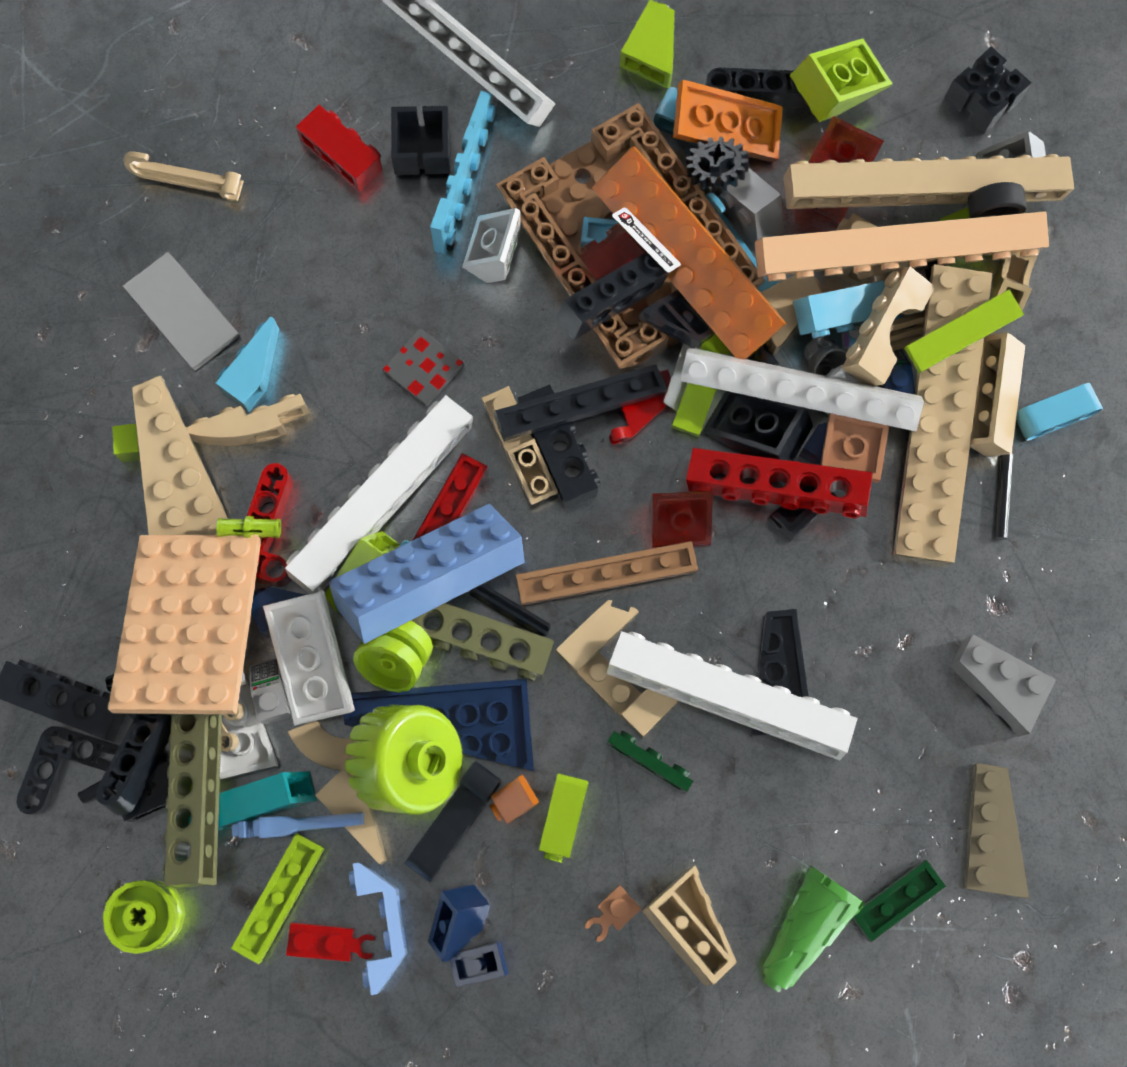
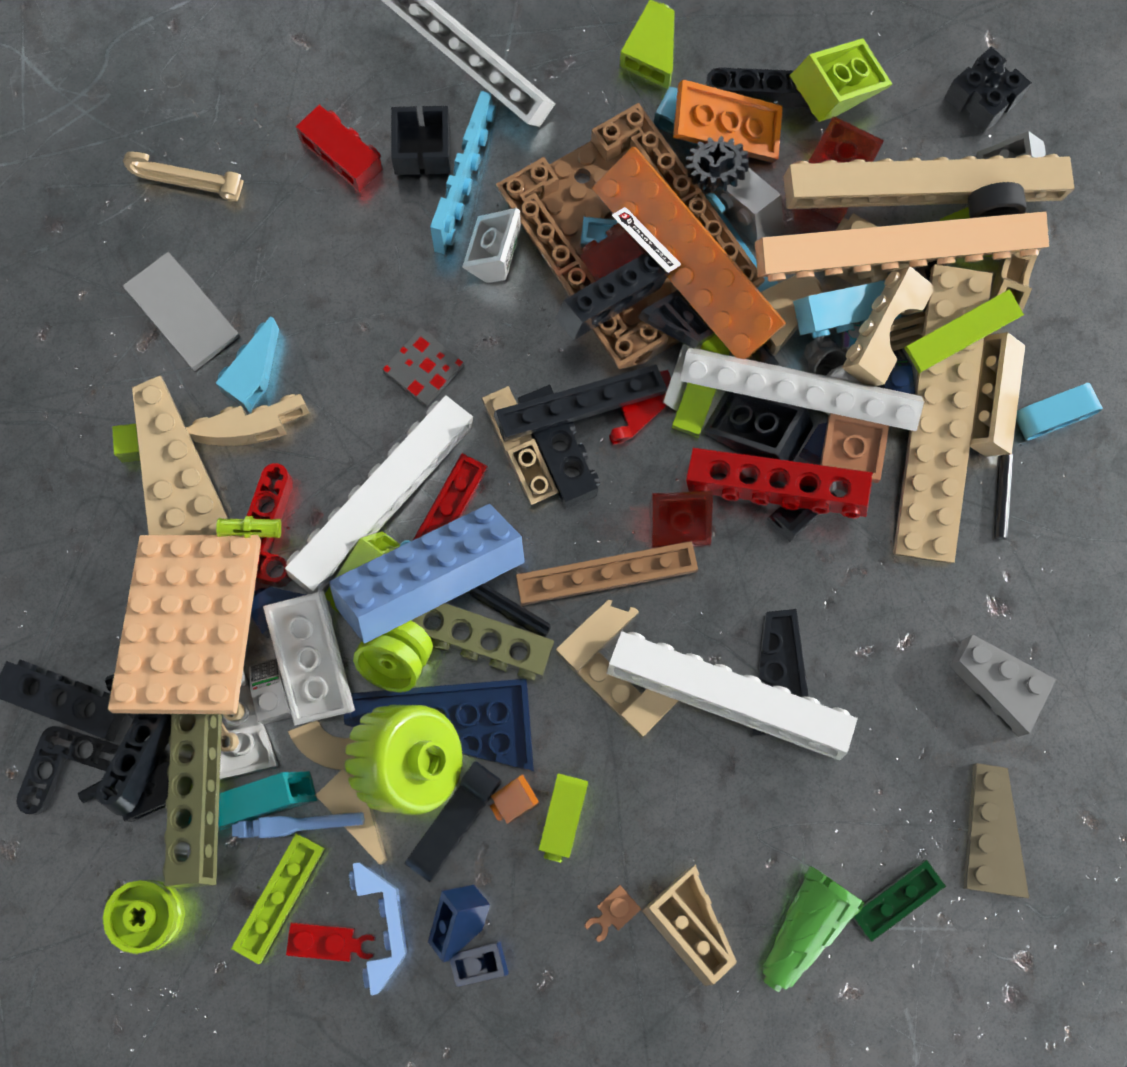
dark green plate [606,730,694,794] -> none

